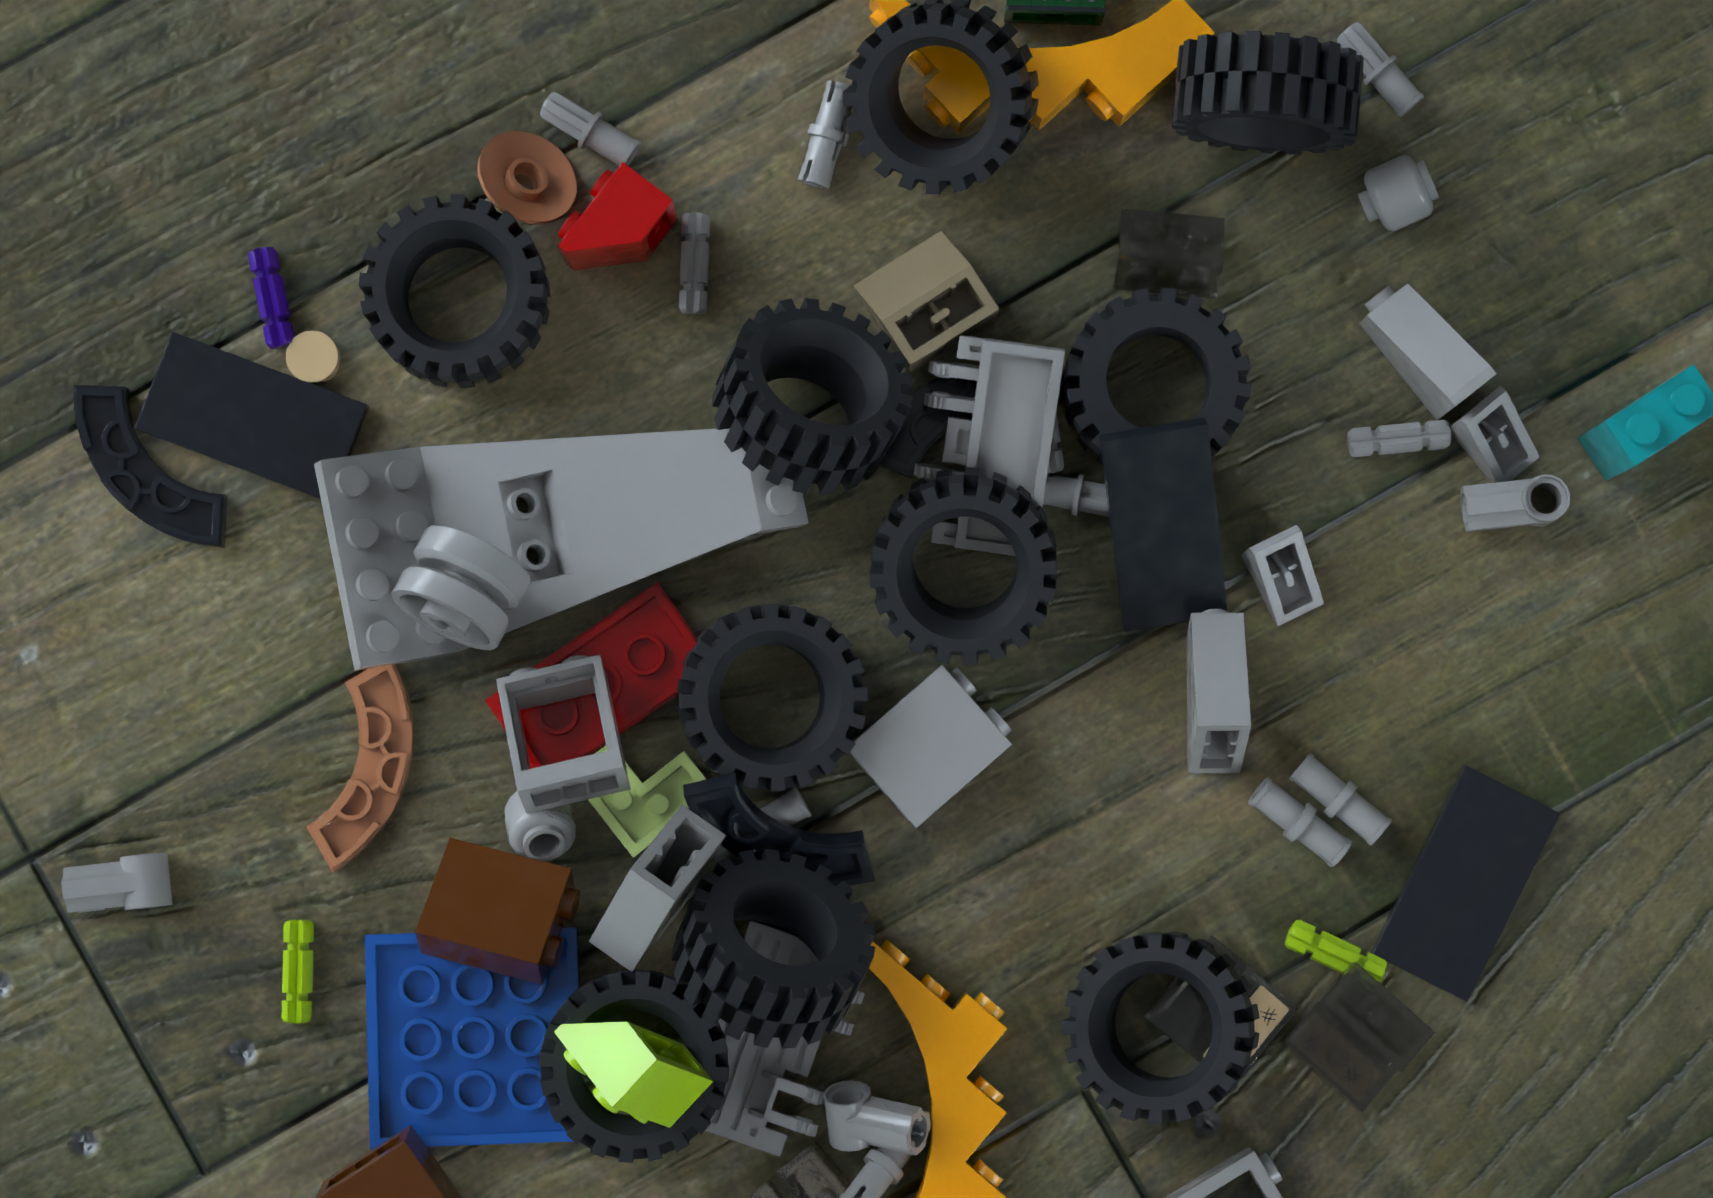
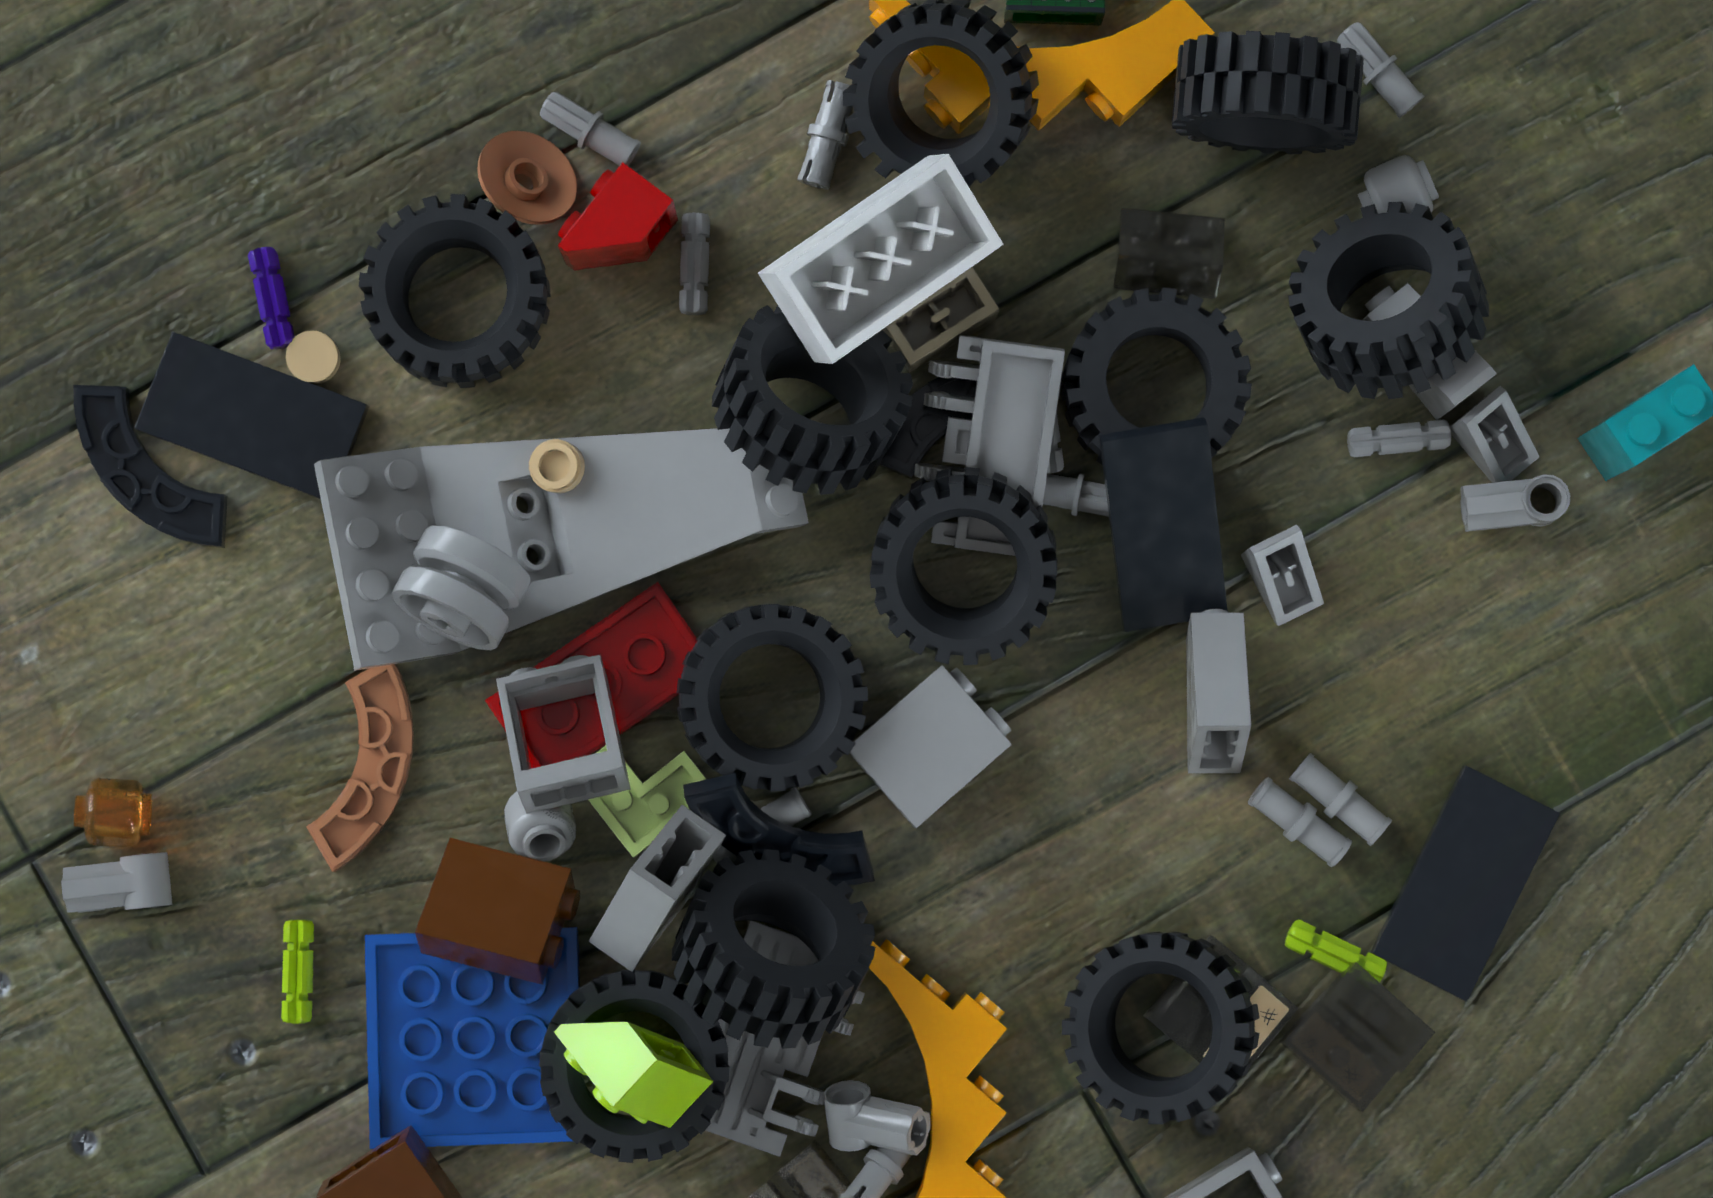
none -> clear orange head [74,778,153,847]
none -> tan tile [529,439,585,493]
none -> white brick [758,154,1004,364]
none -> black tyre [1288,202,1489,399]

